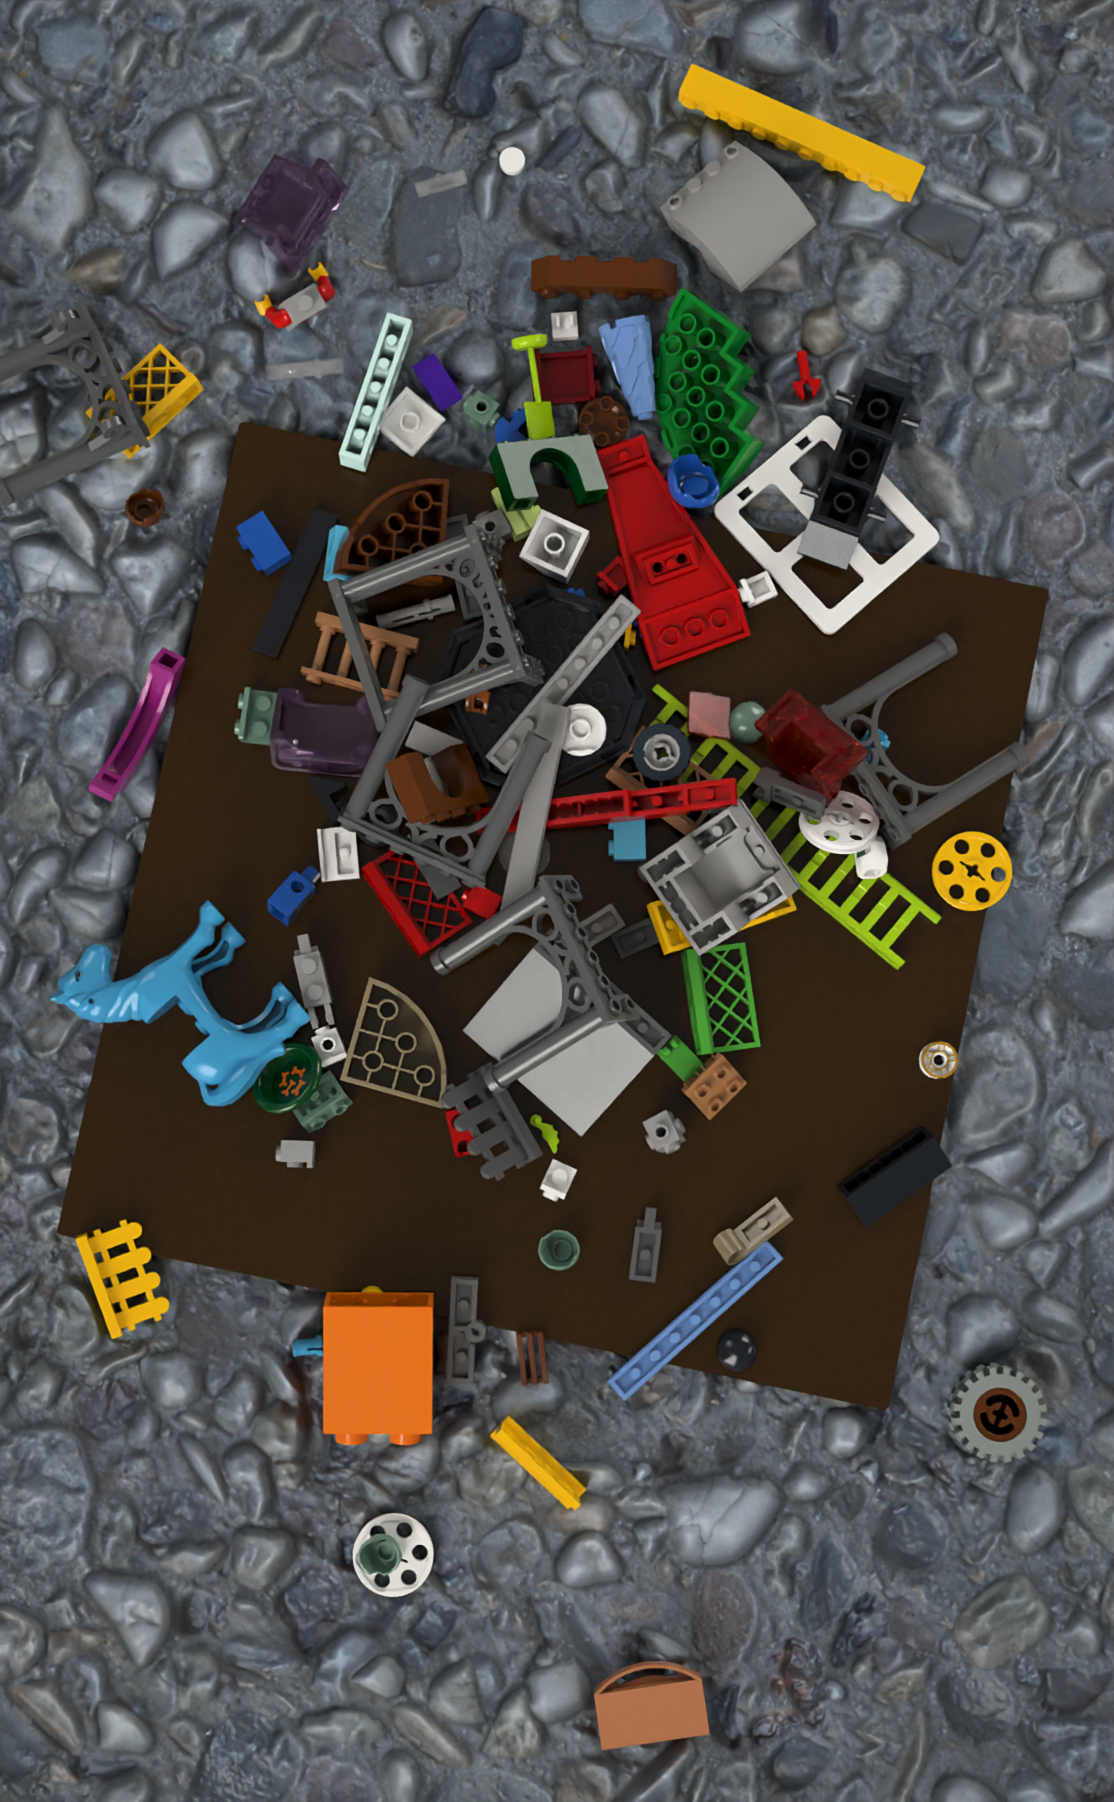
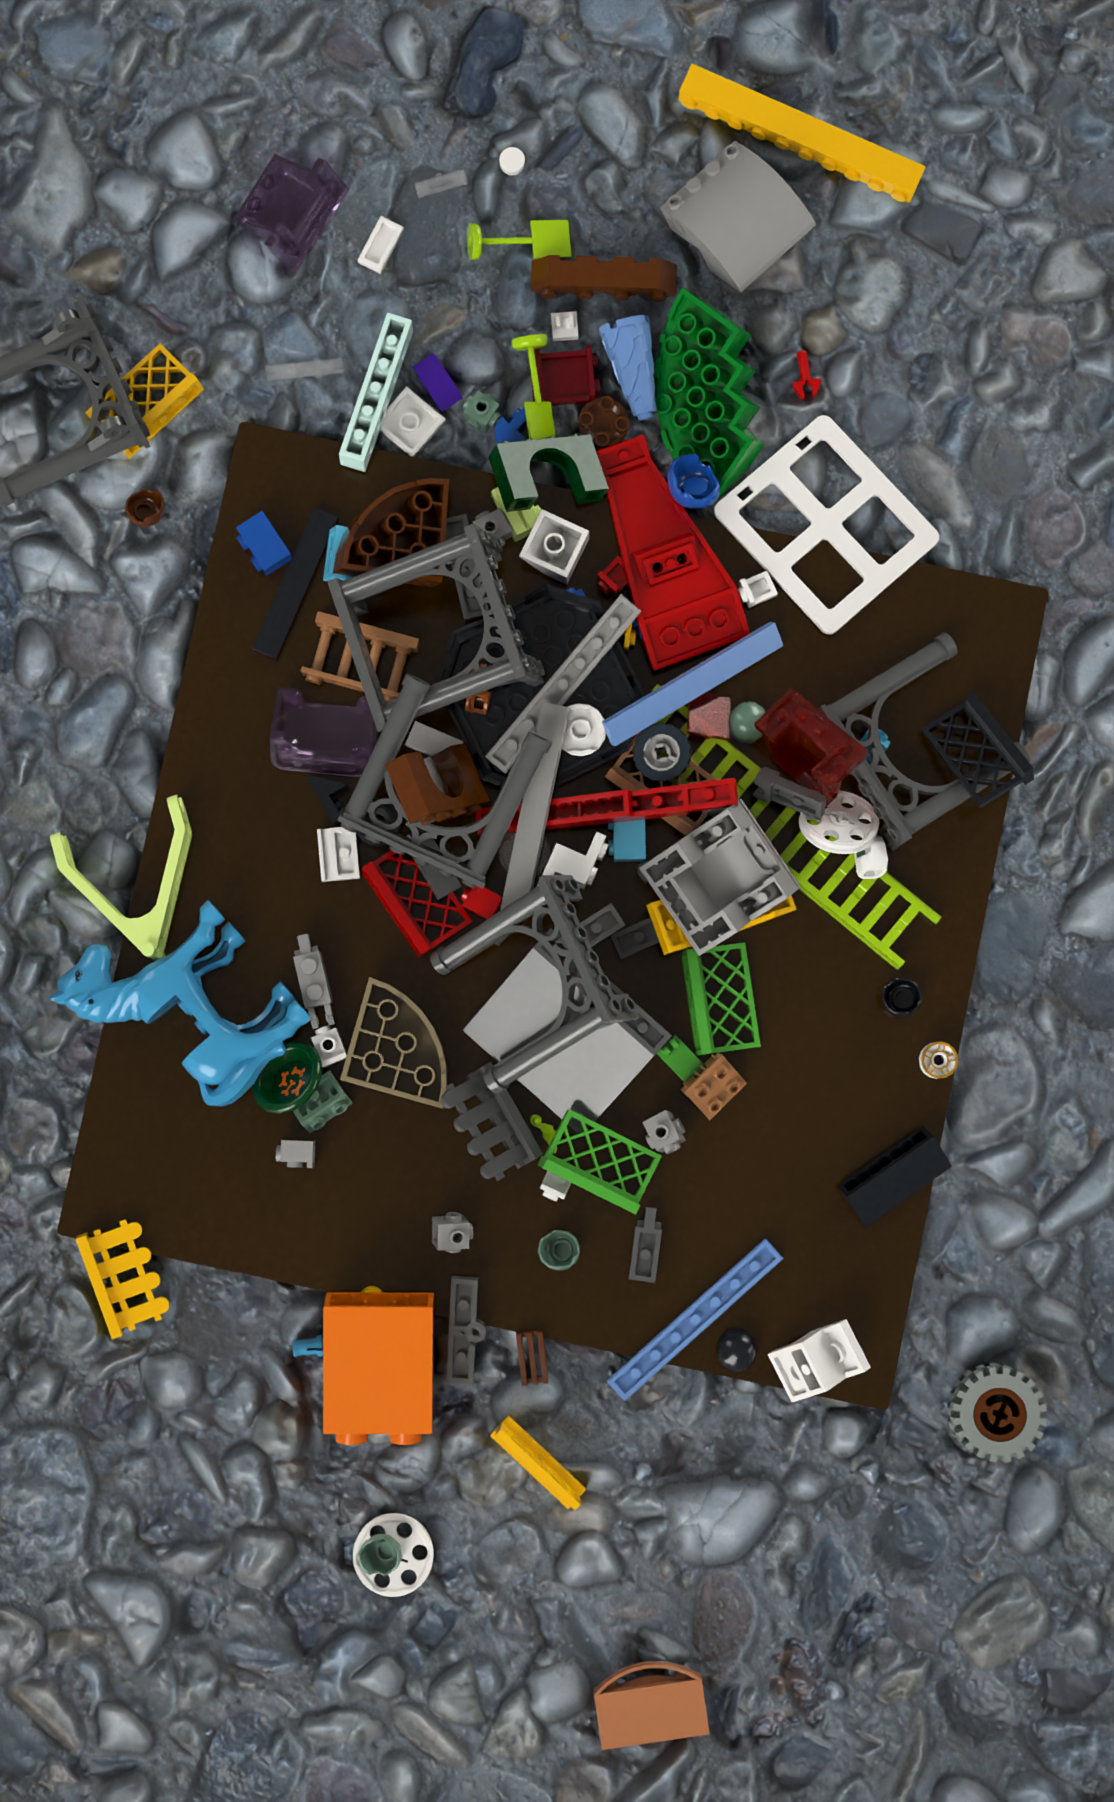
magenta arch [88,647,186,802] -> none
sand green bracket [235,687,279,746] -> none
torso [254,262,335,332] -> none
blue torso [267,865,321,927] -> none
light grey pin [376,594,455,630] -> none
red leg [445,1104,473,1157] -> none
dark tan plate [713,1197,794,1265] -> none
black piece [797,367,921,571] -> none
yellow wedge [932,831,1012,911] -> none
none -> yellowish green piece [50,795,192,961]
none -> white tile [358,216,404,274]
none -> light grey brick [432,1212,473,1253]
none -> lime piece [467,220,572,260]
none -> white bracket [537,832,609,889]
none -> bright green fence [537,1109,662,1215]
none -> medium blue tile [602,622,784,746]
none -> white bracket [768,1319,871,1402]
none -> black hair [881,978,922,1018]
none -> black fence [921,692,1034,808]

